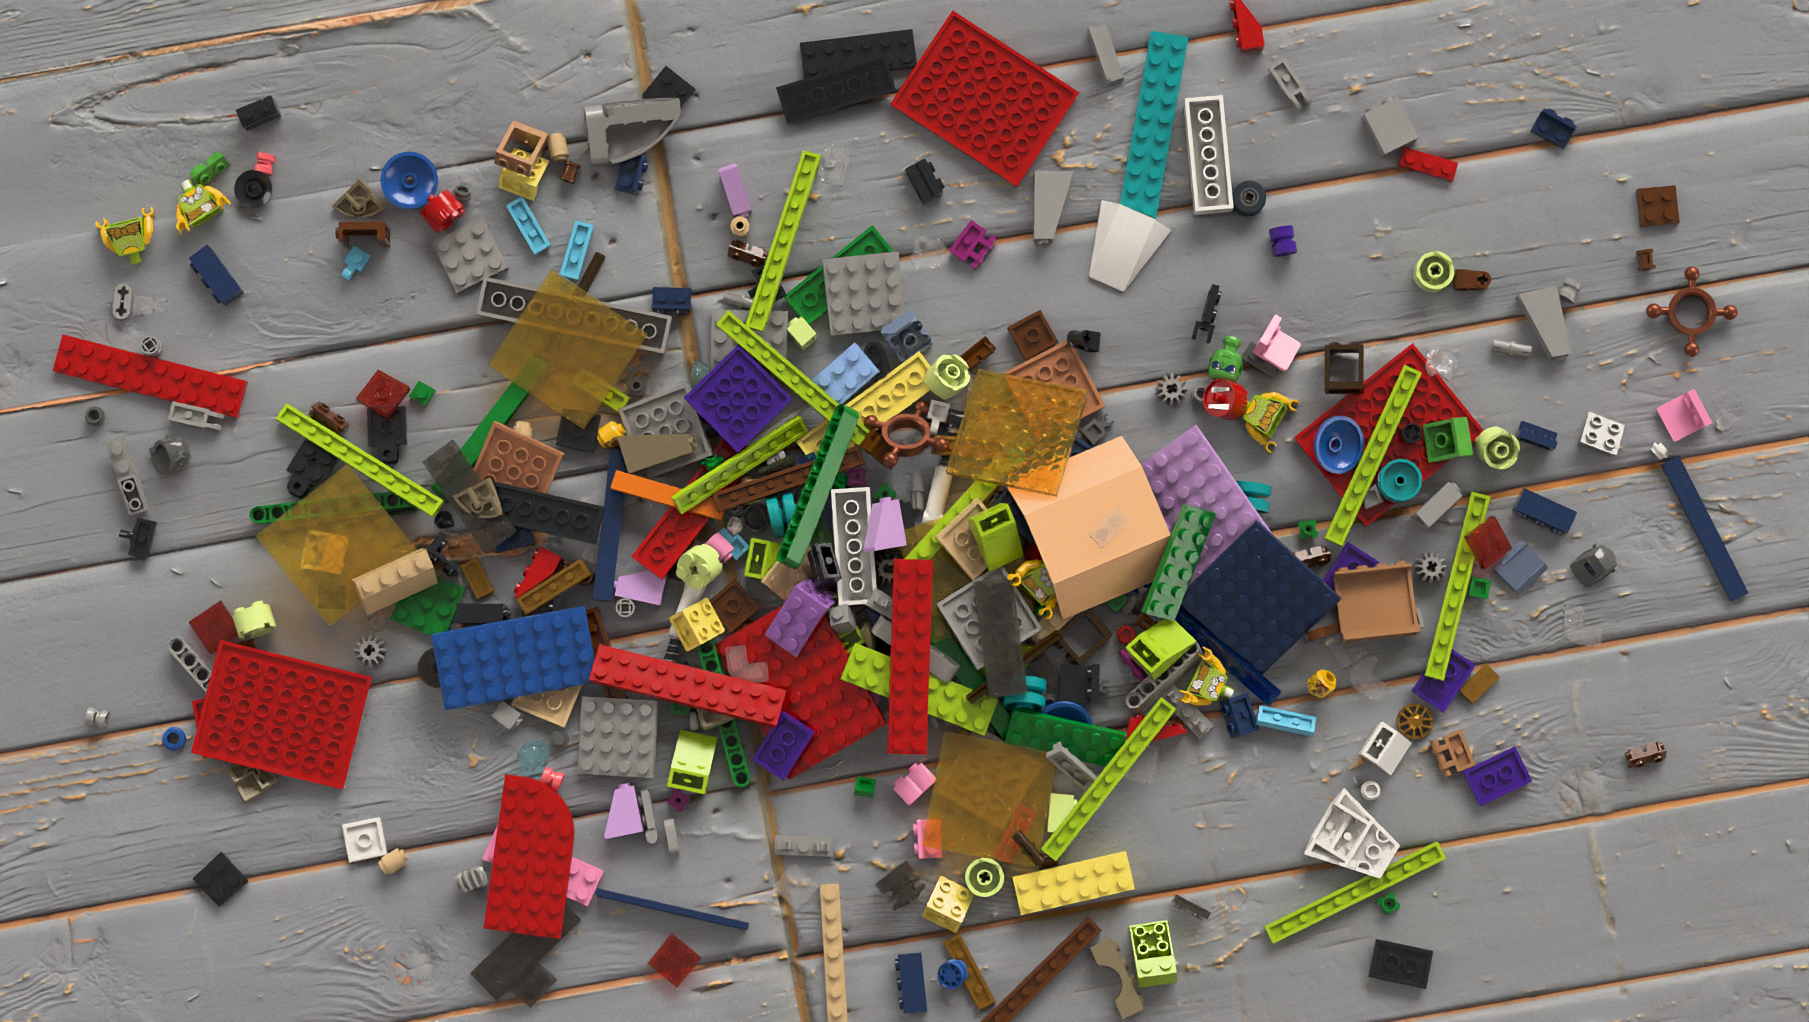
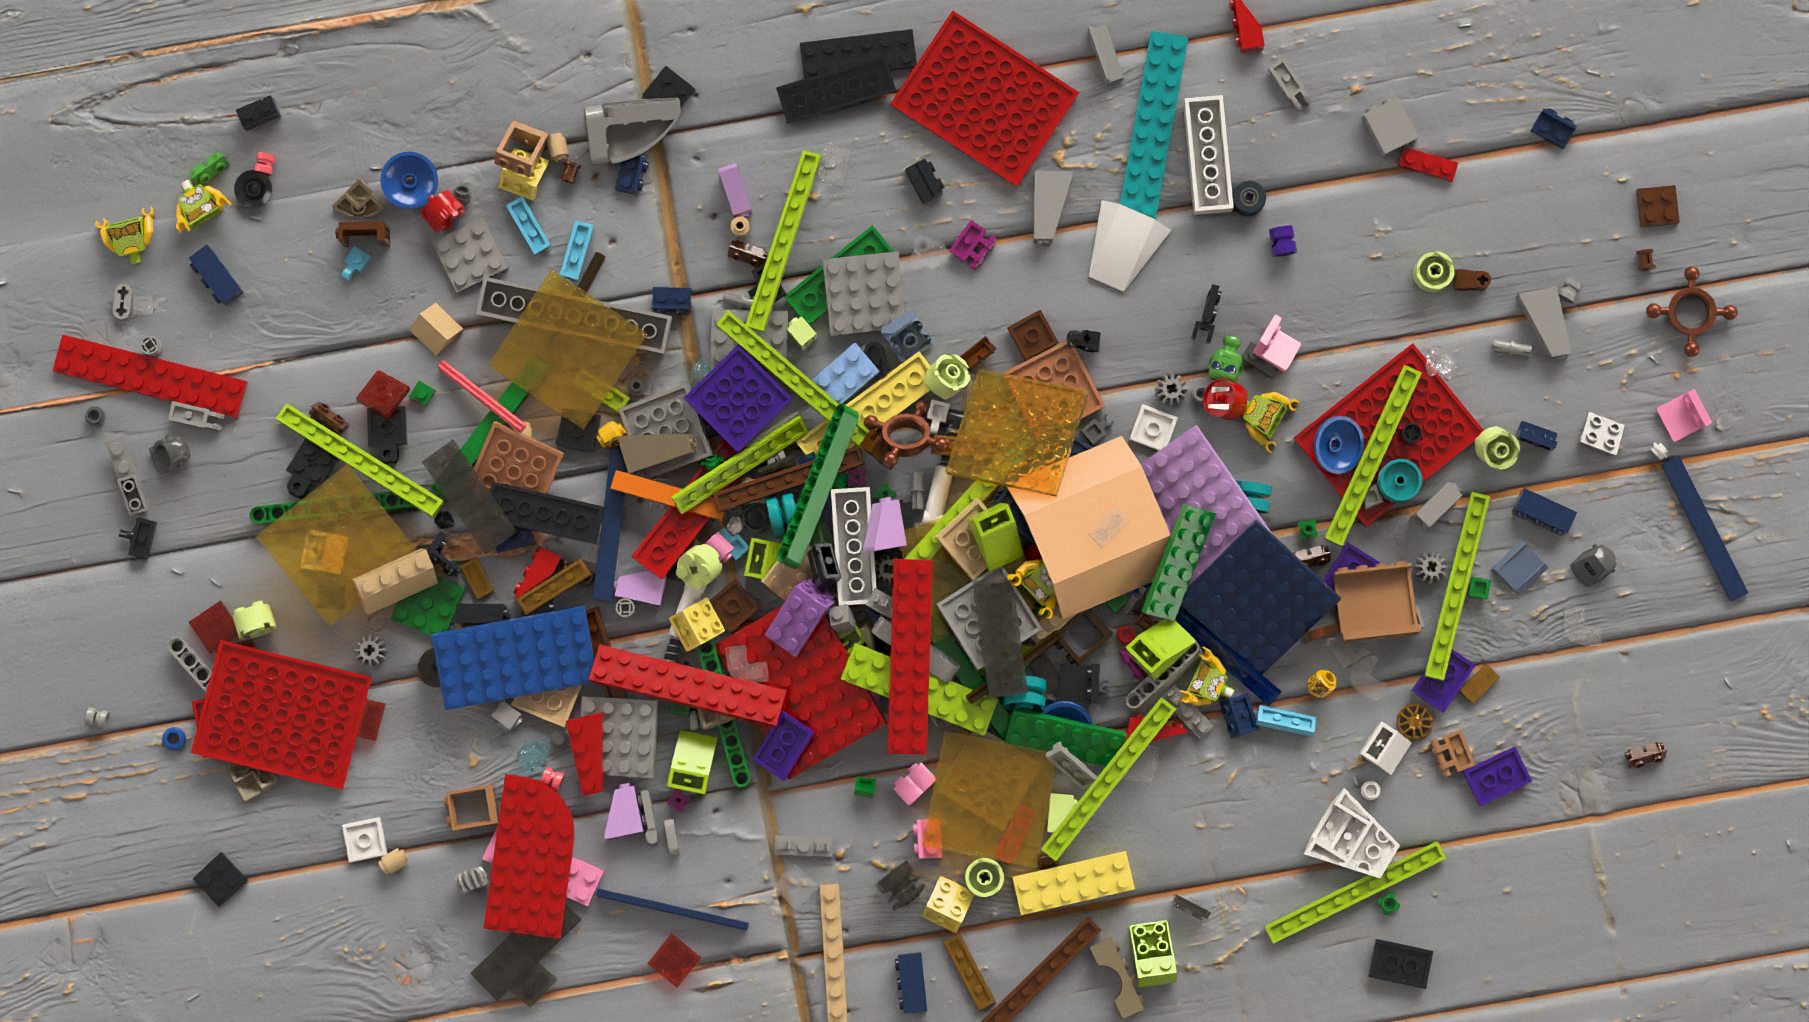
dark tan brick [453,478,502,518] -> none
blue wheel [937,958,969,989] -> none
dark brown pin [1011,830,1046,867] -> none
dark brown window [1325,342,1364,394] -> none
bright green slope [1423,417,1473,463] -> none
clear red plate [1464,516,1512,569] -> none
none -> clear red plate [357,699,386,741]
none -> tan slope [410,303,464,356]
none -> coral axle [438,361,526,432]
none -> medium nougat window [444,785,499,831]
none -> red wing [566,712,604,796]
none -> white tile [1129,404,1178,451]

